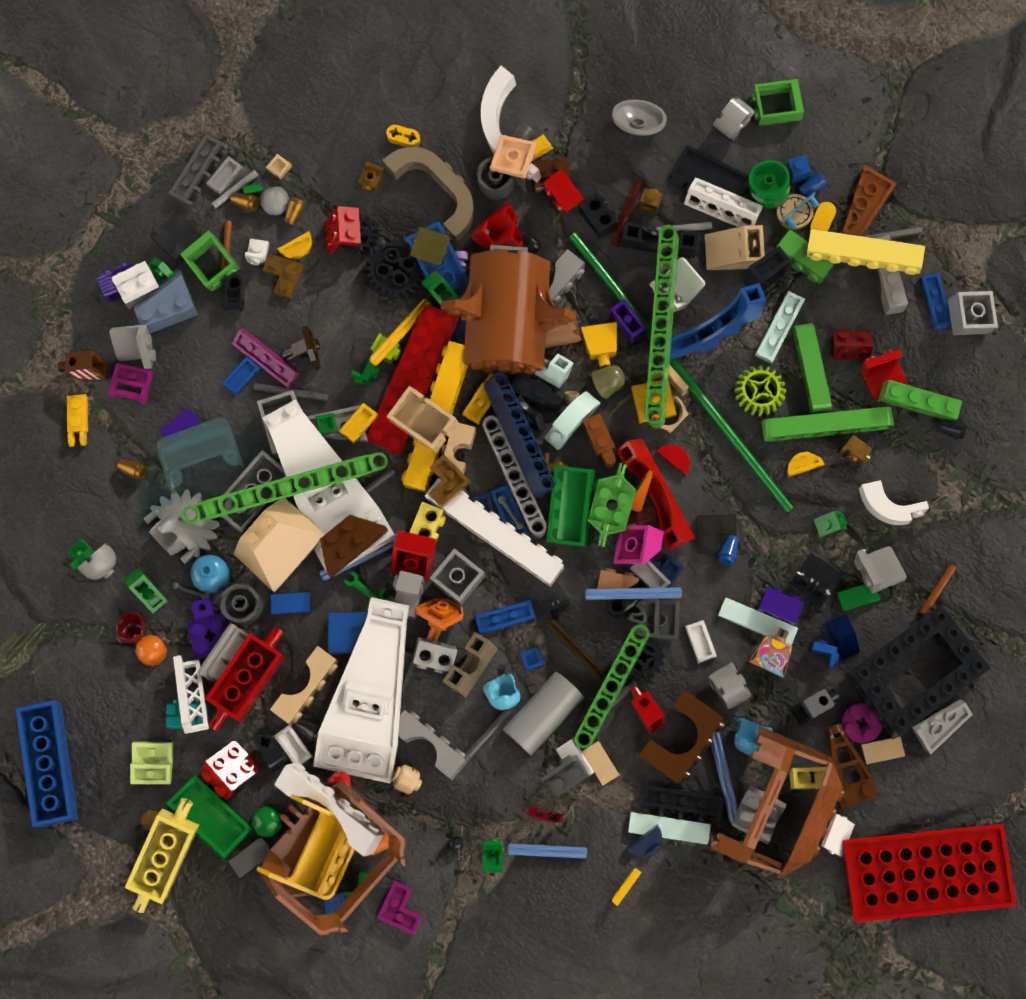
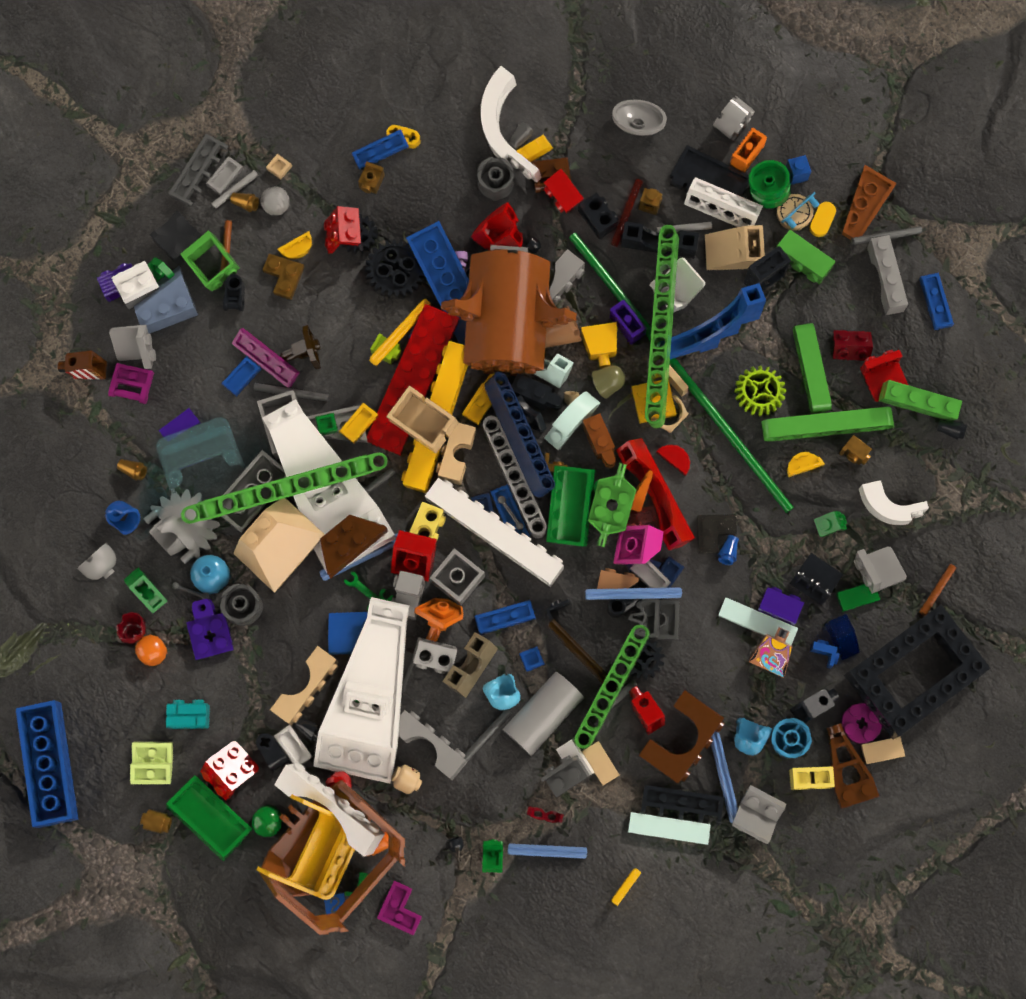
yellow hinge [67,394,88,447] -> none
green bracket [68,539,94,570] -> none
light yellow brick [125,798,199,913] -> none
white fence [173,655,209,734] -> none
light grey piece [197,623,249,683] -> none
red brick [205,626,285,731] -> none
dark grey tile [228,837,270,878] -> none
green tile [243,183,264,194] -> none
white bracket [244,239,269,265] -> none
blue tile [270,592,311,615] -> none
pearl gold cone [284,197,306,226] -> none
green bracket [351,361,380,386] -> none
dark tan arch [382,147,474,243] -> none
clear yellow piece [410,227,451,266] -> none
green arch [421,271,460,313] -> none
pearl gold plate [429,454,470,508] -> none
light nougat plate [490,135,537,179] -> none
dark blue tile [626,824,662,857] -> none
white tile [685,620,717,664] -> none
light grey brick [707,662,752,710] -> none
dark orange windscreen [711,726,845,876] -> none
bright green window [750,79,804,126] -> none
light aqua tile [755,291,805,364] -> none
blue cone [798,173,827,197] -> none
light yellow brick [806,229,925,275] -> none
white piece [821,813,855,857] -> none
red piece [843,824,1017,923] -> none
light grey wing [911,699,973,755] -> none
light grey brick [948,291,998,335] -> none
none -> blue hair [105,501,141,535]
none -> blue tile [352,129,409,170]
none -> orange brick [730,128,767,173]
none -> dark azure cylinder [771,718,812,758]

